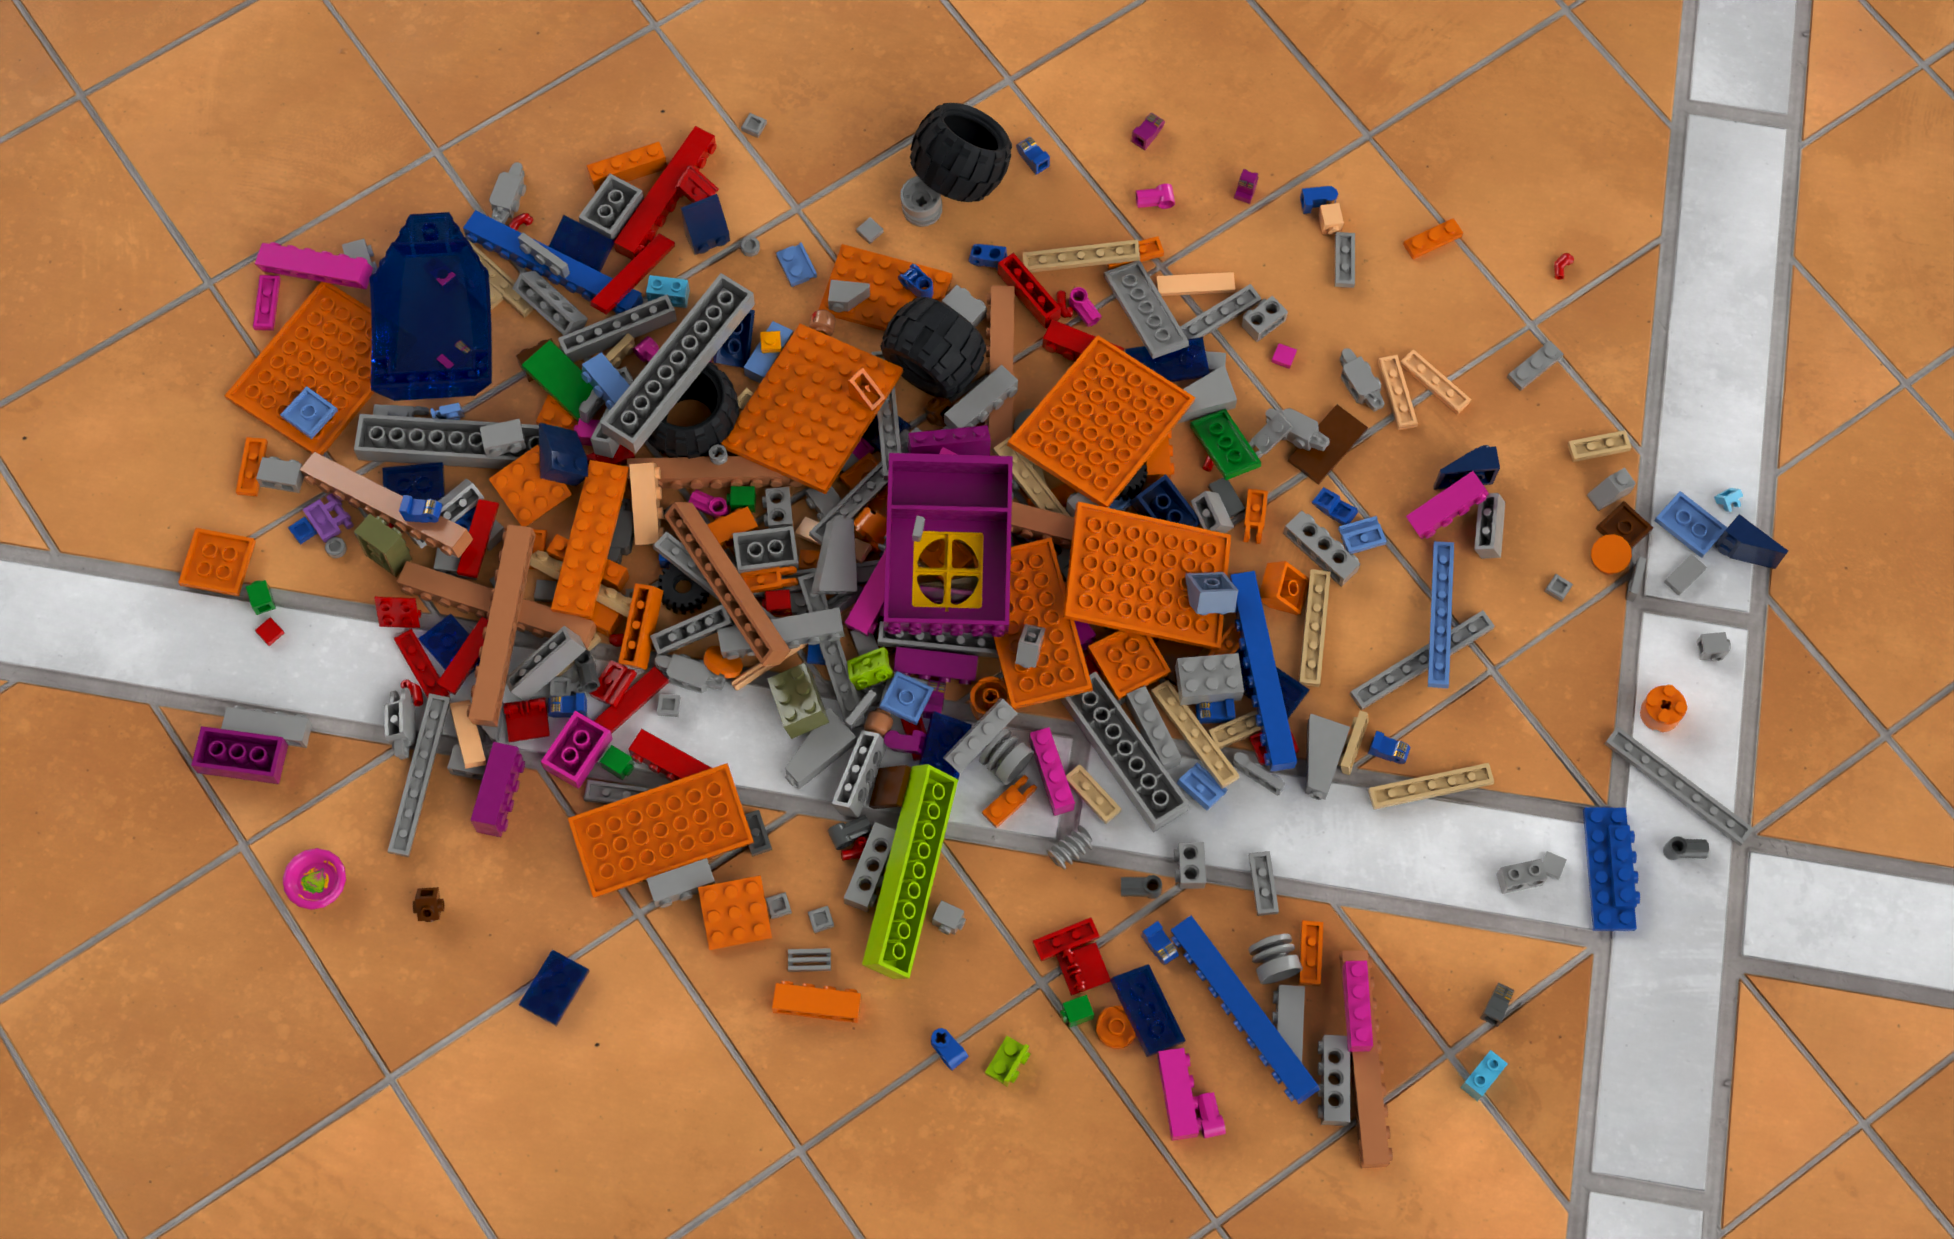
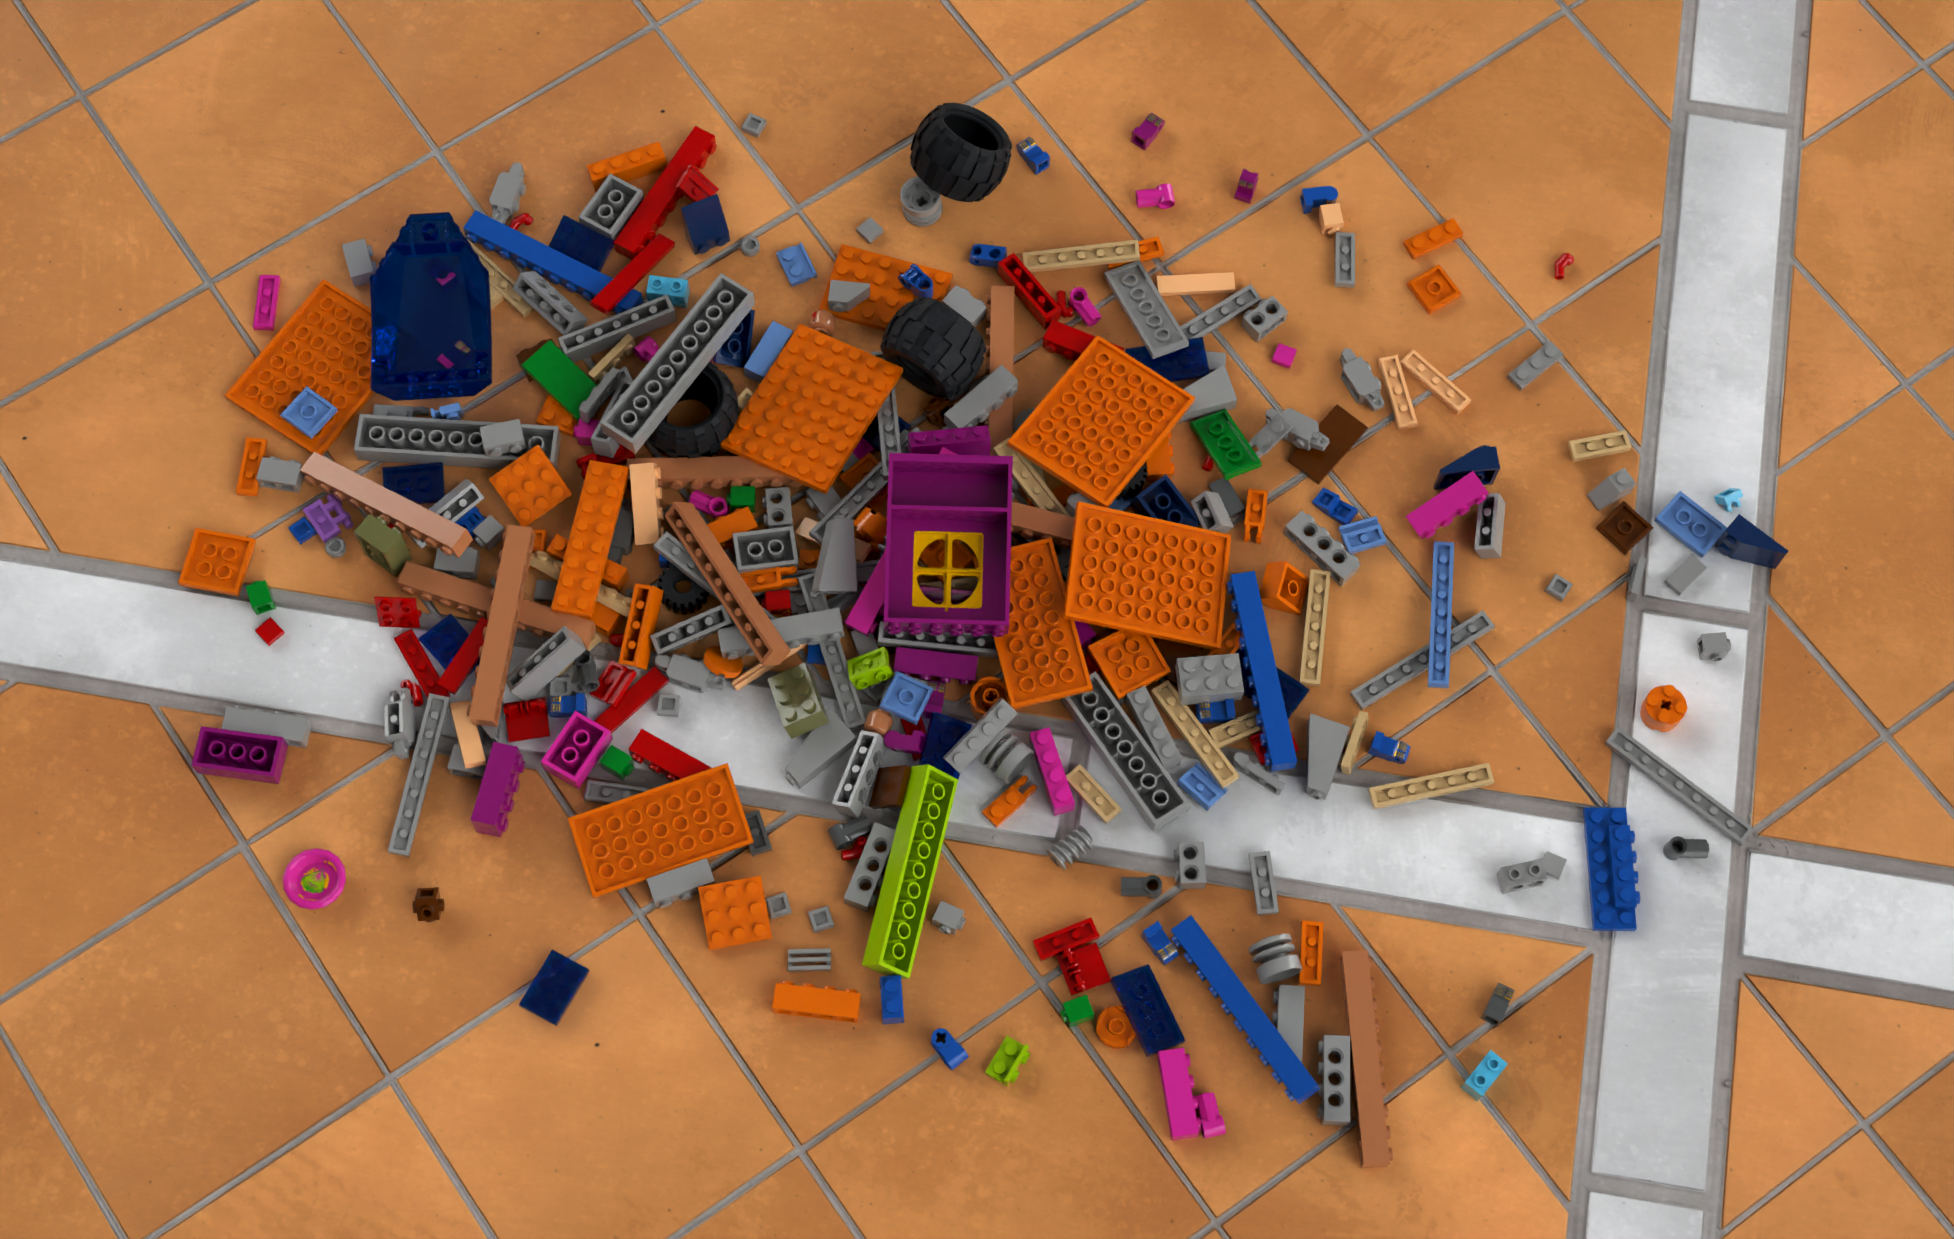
dark pink brick [255,242,373,289] -> none
blue leg [399,495,443,523] -> none
red tile [457,499,499,579] -> none
light grey plate [518,232,570,278] -> none
dark blue slope [539,423,588,486] -> none
medium blue brick [581,352,630,411] -> none
light grey bush [709,445,728,465] -> none
light orange plate [760,331,781,353] -> none
light grey tile [845,690,877,730] -> none
orange slope [847,367,886,411] -> none
light grey tile [912,516,925,542] -> none
light grey slope [1015,624,1045,668] -> none
sand blue slope [1185,572,1238,615] -> none
dark pink brick [1342,961,1373,1052] -> none
orange tile [1591,534,1632,575] -> none
none -> blue brick [880,975,904,1024]
none -> orange tile [1407,264,1461,314]

